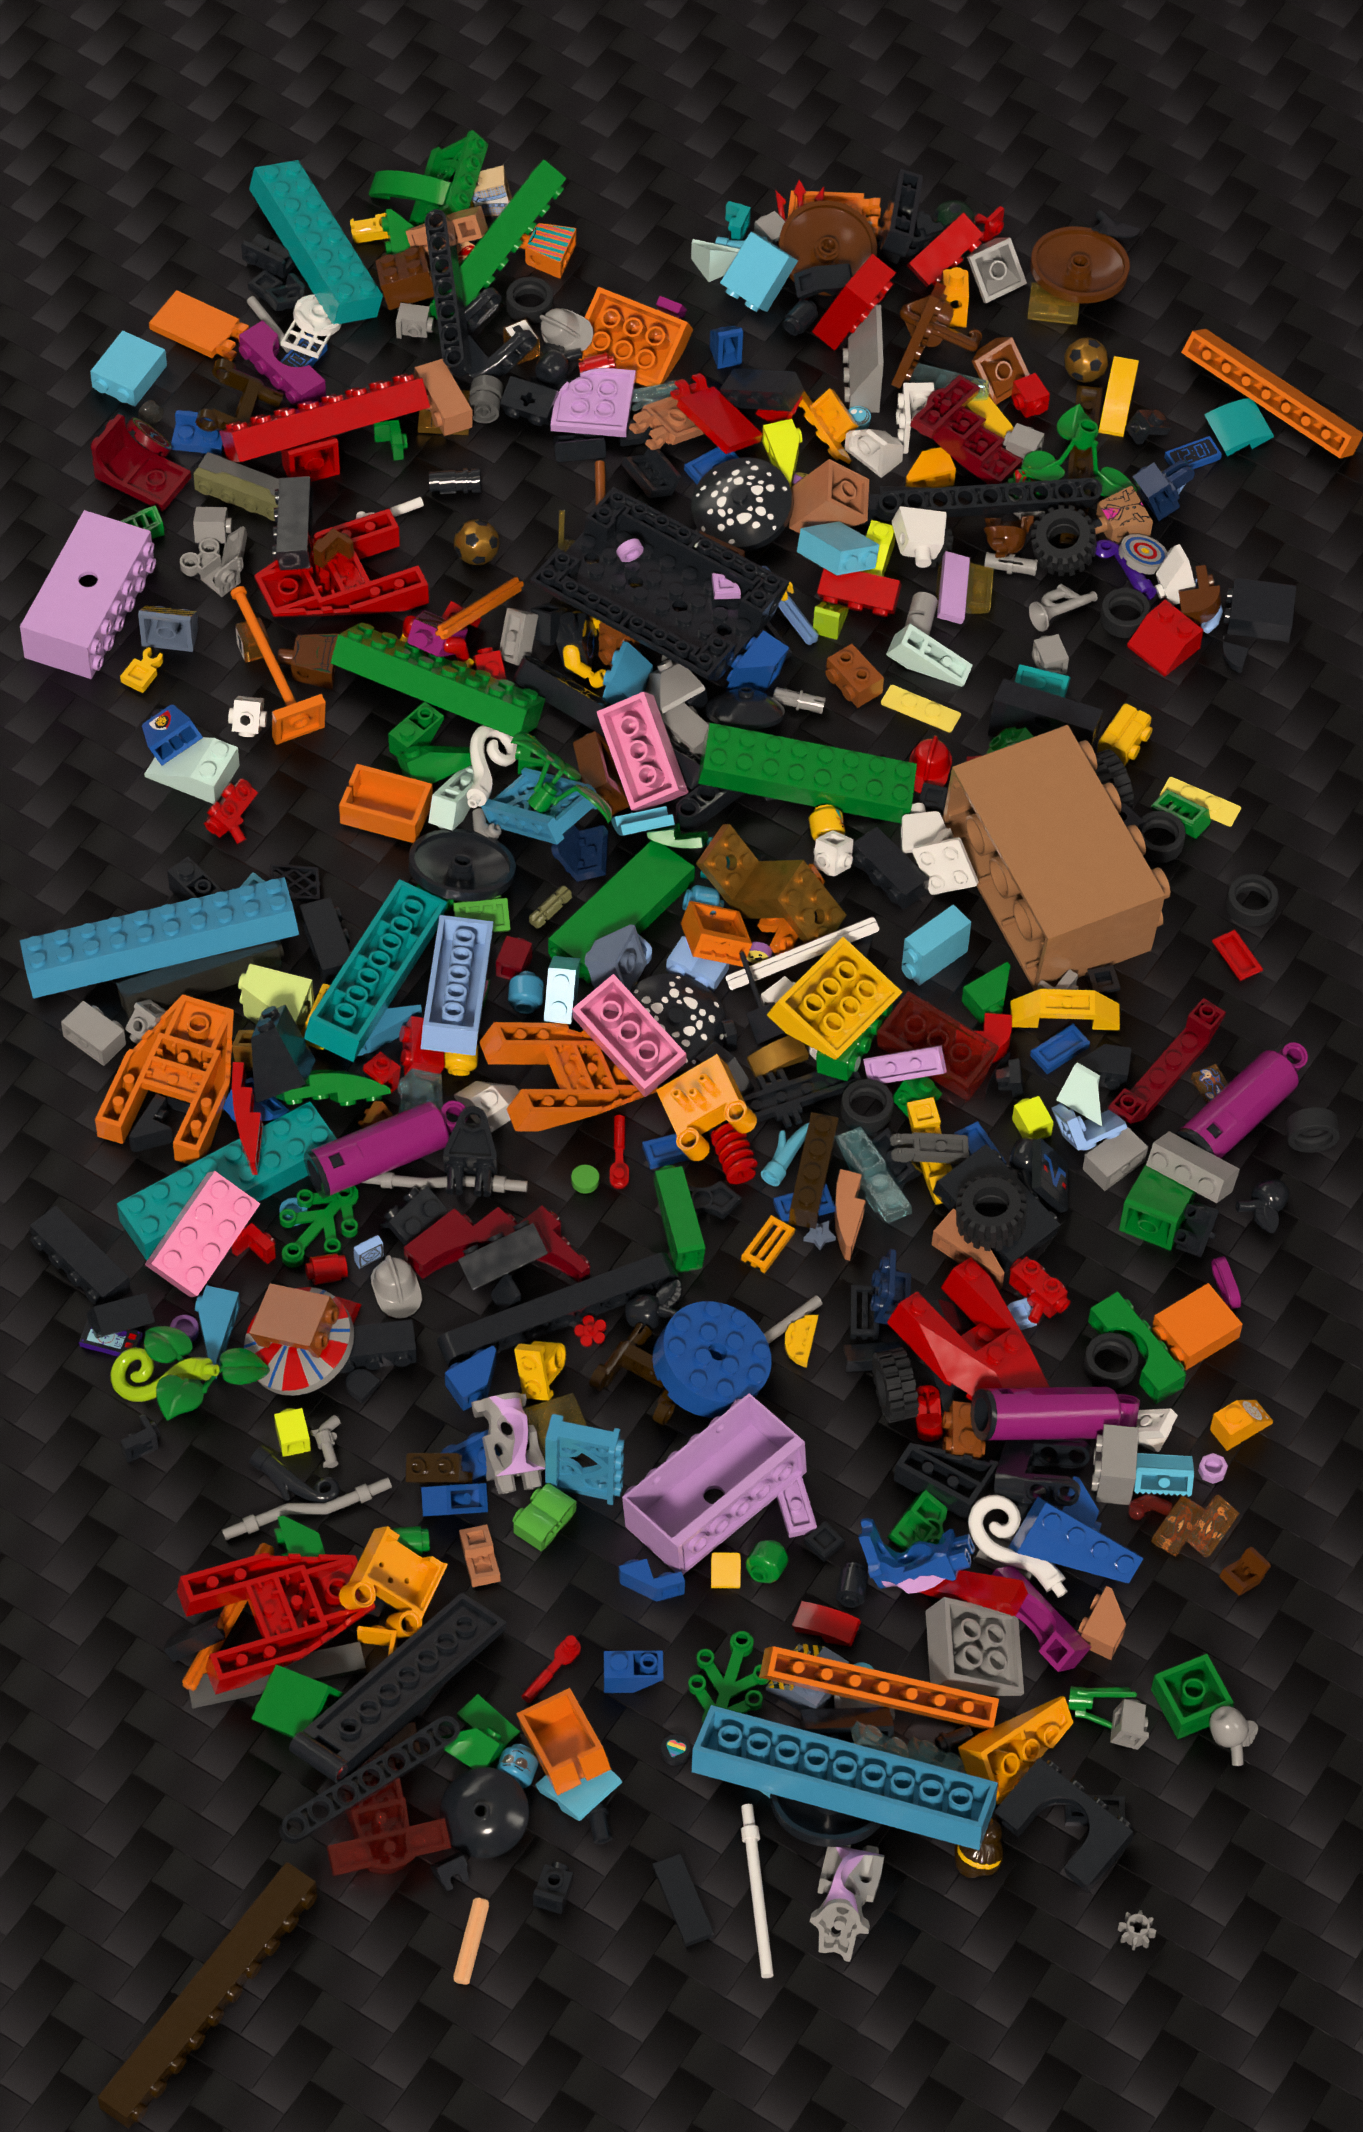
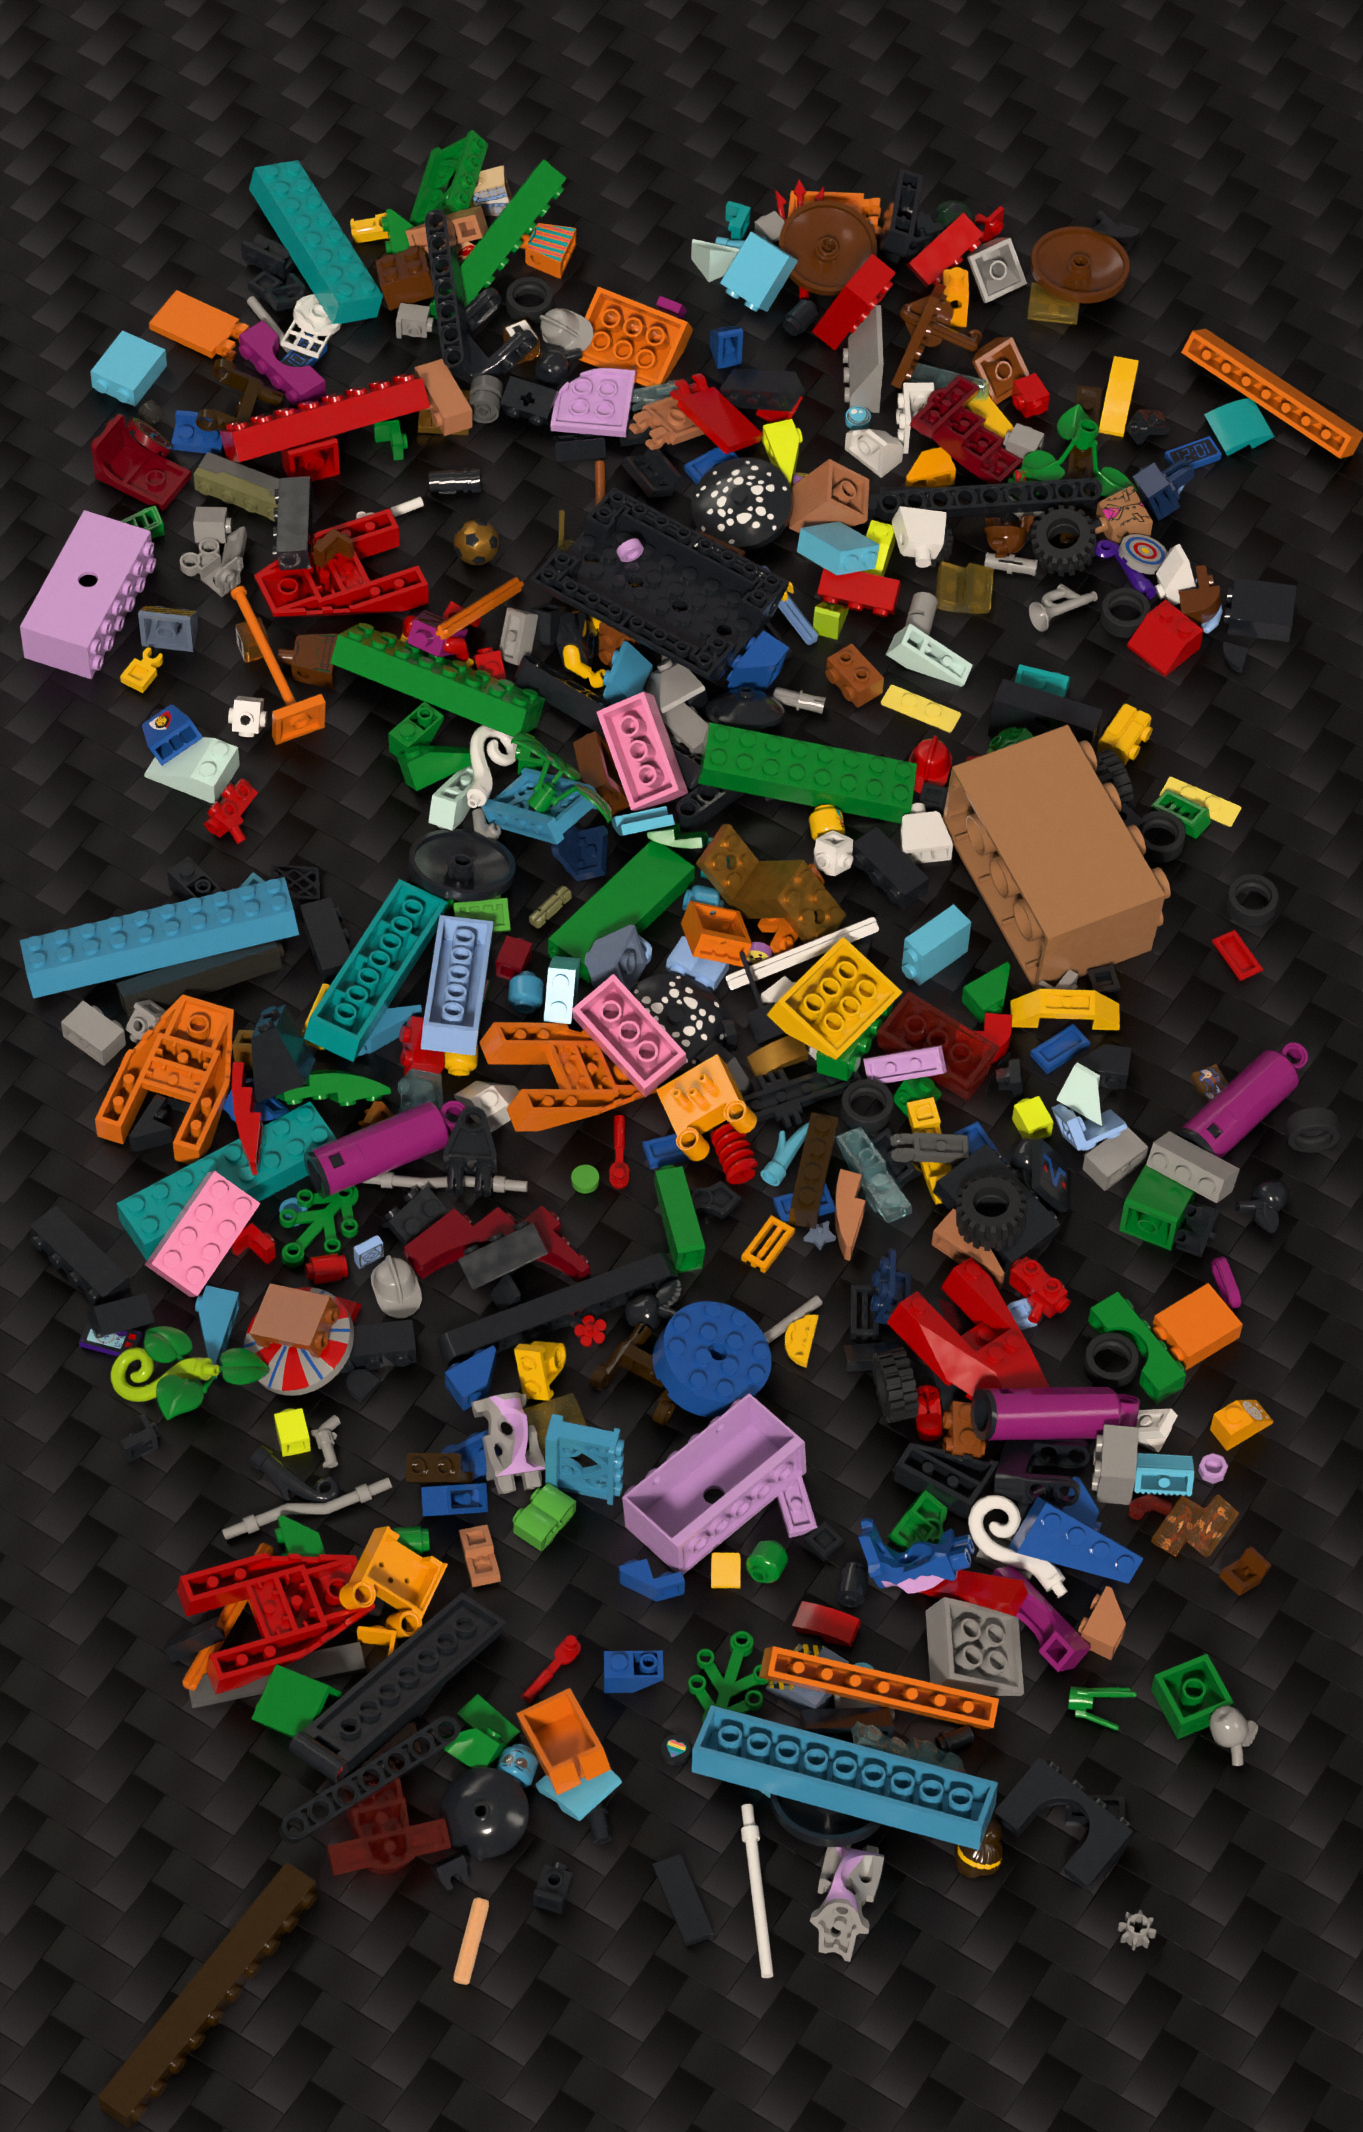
medium lavender tile [170,1315,199,1342] -> none
yellowish green slope [238,964,314,1032] -> none
orange piece [339,764,433,843] -> none
red bracket [363,1051,401,1093] -> none
green slope [368,170,452,207] -> none
red brick [578,352,617,373] -> none
lavender tile [712,573,741,599] -> none
black slope [793,264,853,299] -> none
light orange bracket [799,388,859,464] -> none
white bracket [912,828,979,895] -> none
lavender tile [937,551,970,624] -> none
light orange wedge [958,1696,1073,1805] -> none
light grey brick [1032,634,1069,675] -> none
pearl gold piece [1064,337,1109,383] -> none
dark red slope [1108,998,1226,1124] -> none
light grey brick [1110,1699,1149,1750] -> none

